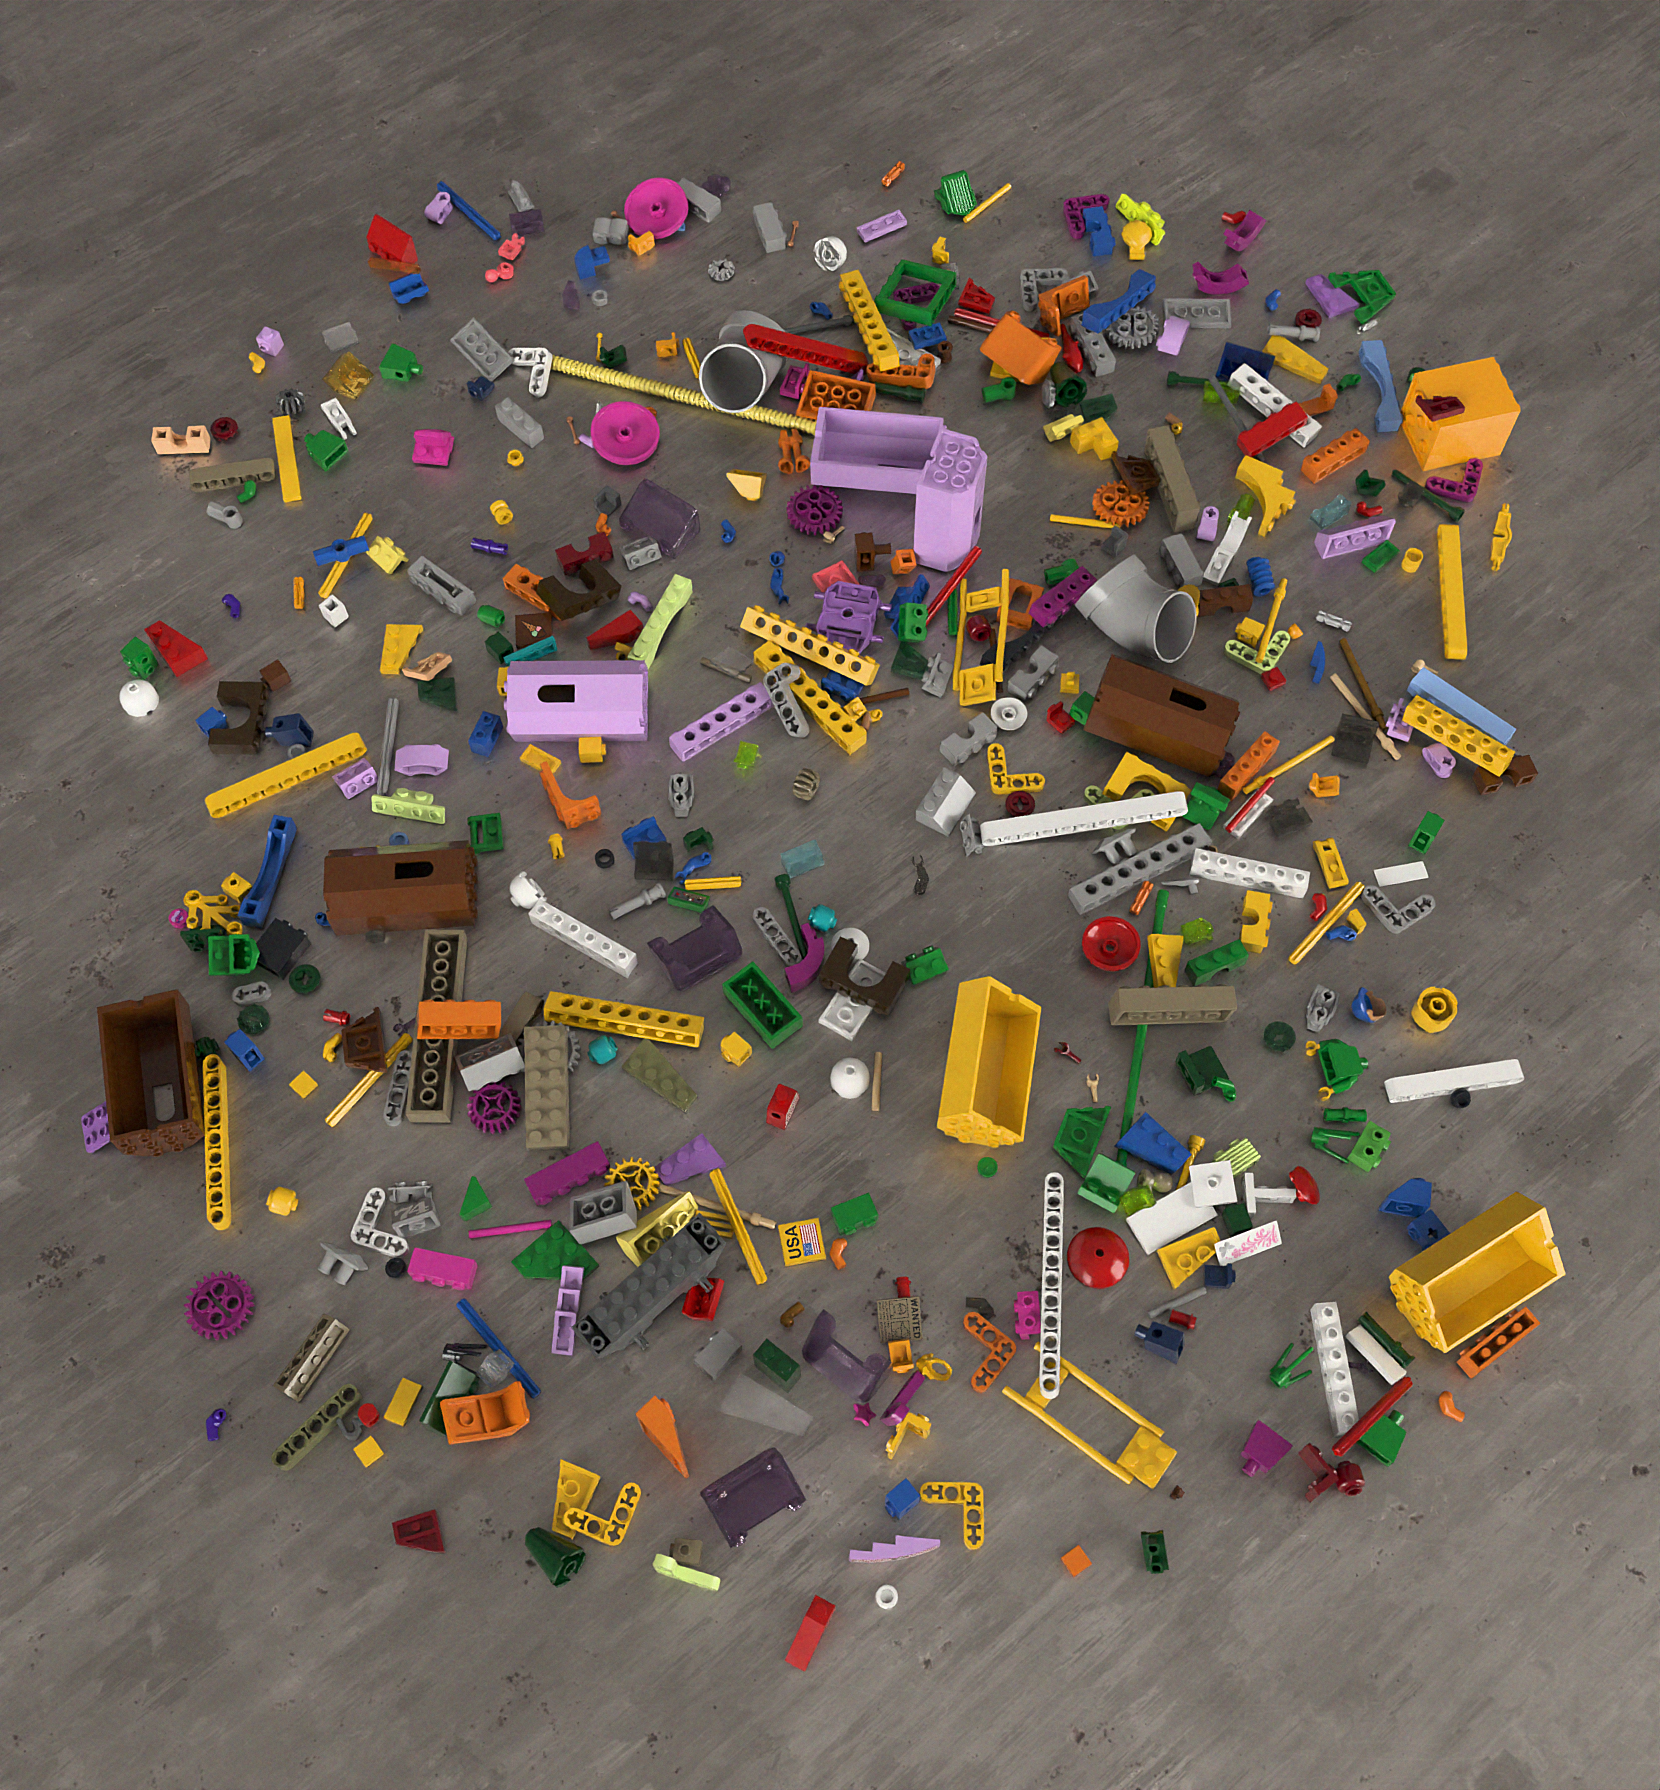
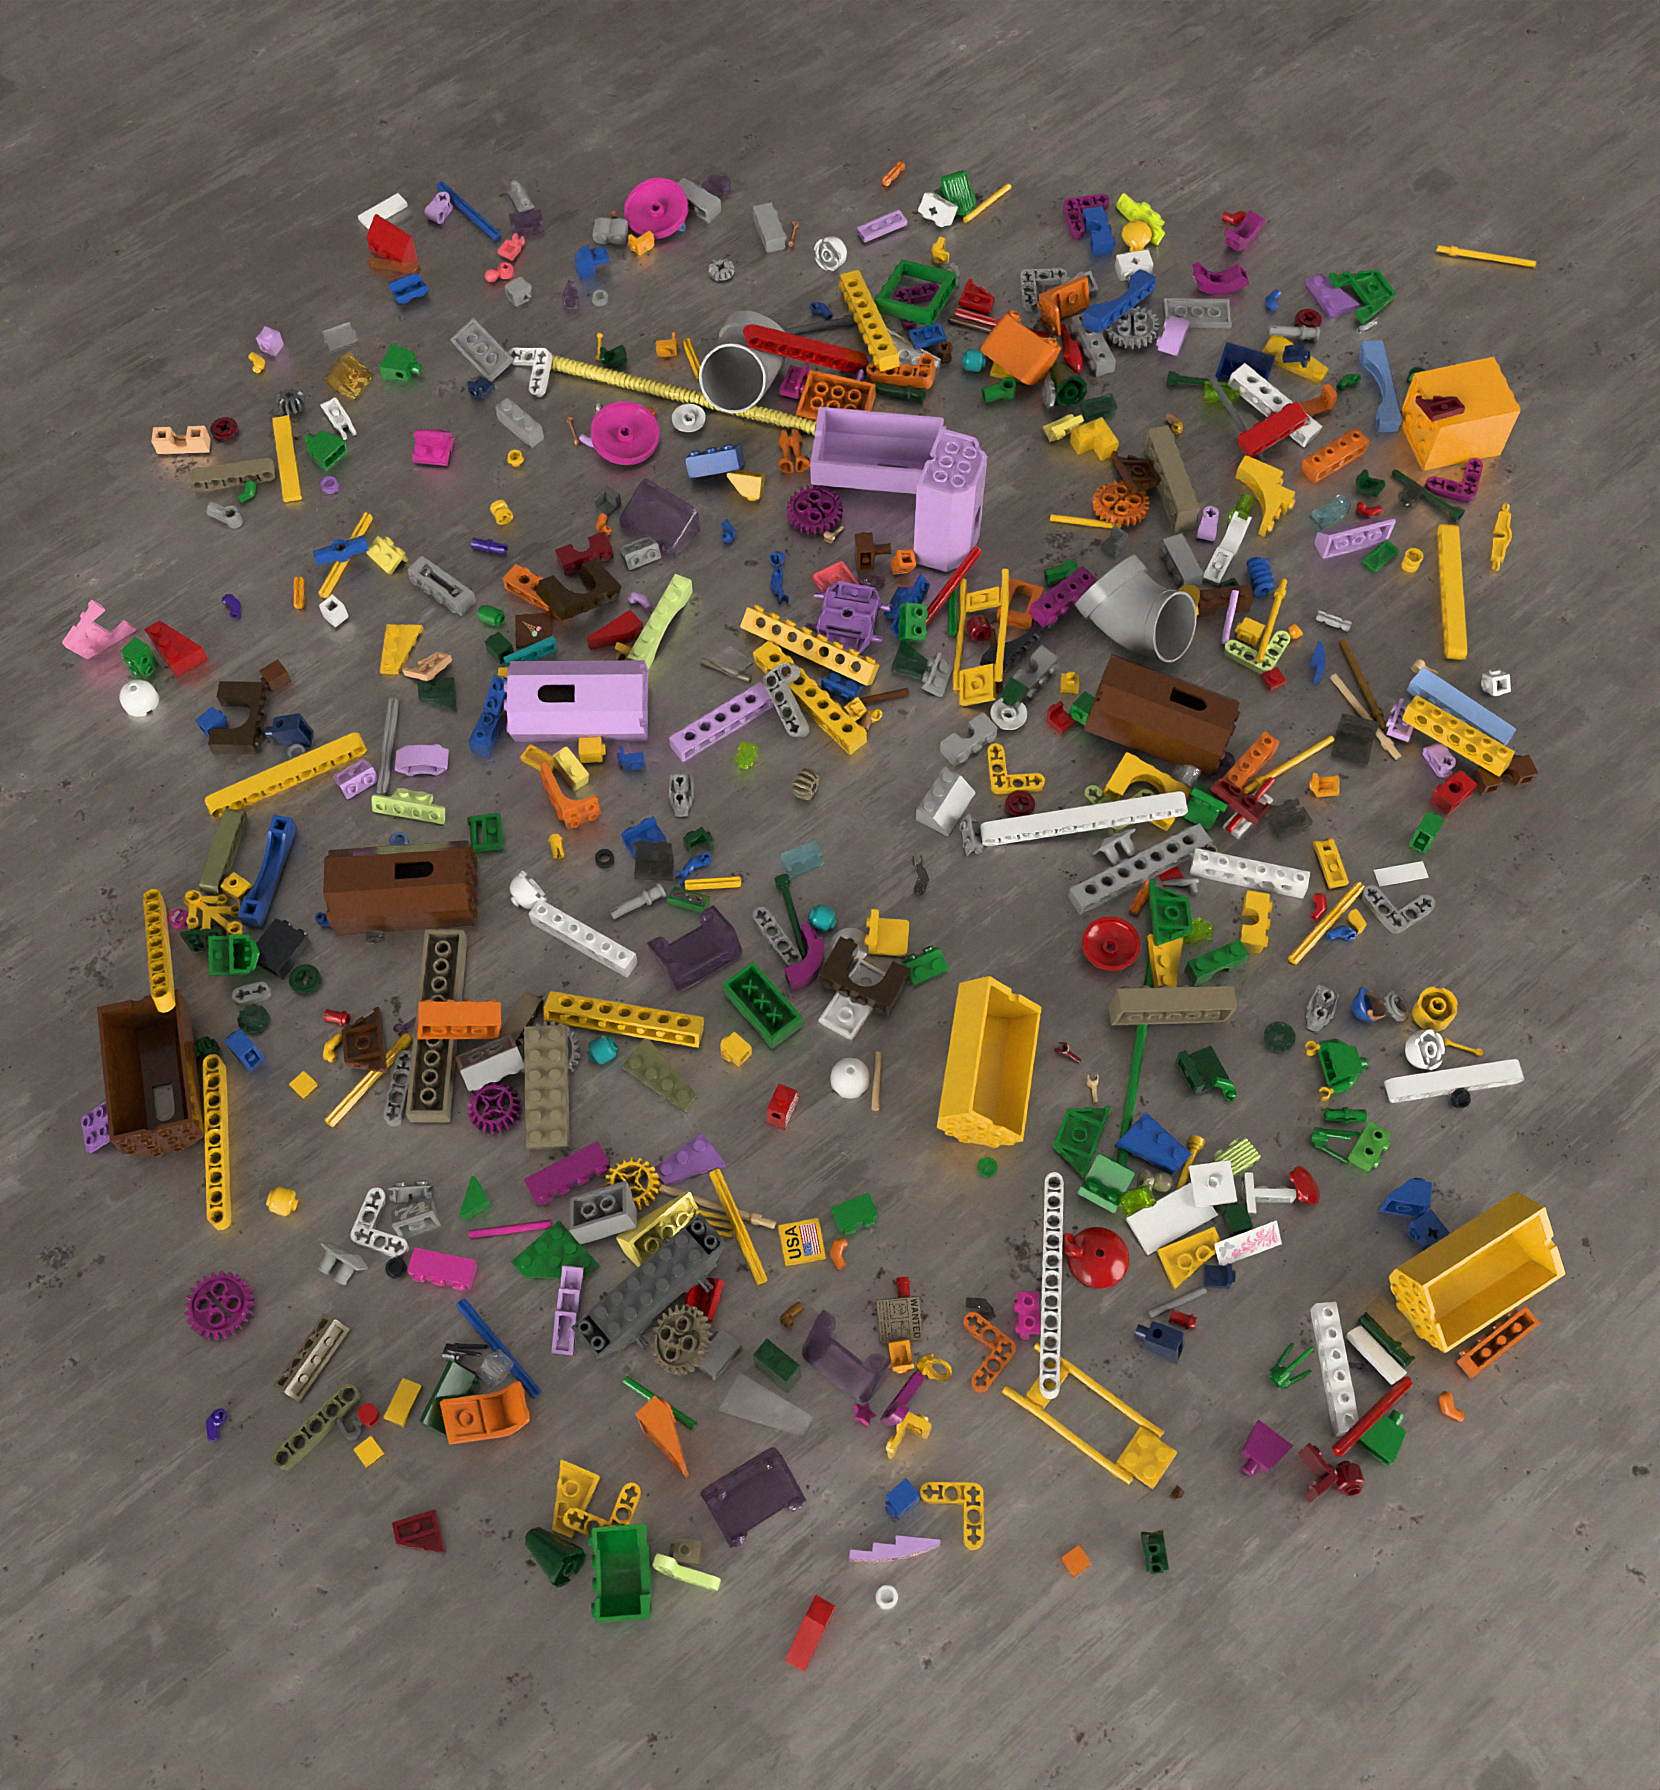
none -> bright pink wing [62,600,137,660]
none -> yellow beam [143,889,175,1012]
none -> olive beam [199,808,247,894]
none -> medium lavender tile [320,476,339,494]
none -> white tile [358,193,408,229]
none -> blue bracket [483,675,507,716]
none -> light grey brick [504,276,532,307]
none -> light yellow brick [552,746,589,791]
none -> green cylinder [588,1524,652,1622]
none -> blue bracket [617,746,645,771]
none -> green bar [623,1376,697,1430]
none -> dark tan gear [650,1304,713,1375]
none -> white dish [672,404,706,432]
none -> wedge [685,443,745,479]
none -> yellow bracket [865,909,909,957]
none -> white brick [918,192,958,227]
none -> teal head [962,349,986,372]
none -> dark green brick [999,677,1029,708]
none -> red arm [1063,1233,1083,1258]
none -> white brick [1115,249,1154,281]
none -> green wing [1148,881,1193,946]
none -> red sticker [1158,866,1184,887]
none -> clear piece [1171,764,1201,788]
none -> dark red wing [1210,778,1272,825]
none -> lavender bar [1220,590,1239,645]
none -> dark blue bracket [1282,344,1310,368]
none -> light grey gear [1384,991,1409,1022]
none -> white cylinder [1405,1029,1445,1070]
none -> red brick [1431,770,1478,815]
none -> yellow bar [1436,245,1536,267]
none -> yellow hinge [1442,1038,1483,1057]
none -> white brick [1481,668,1511,696]

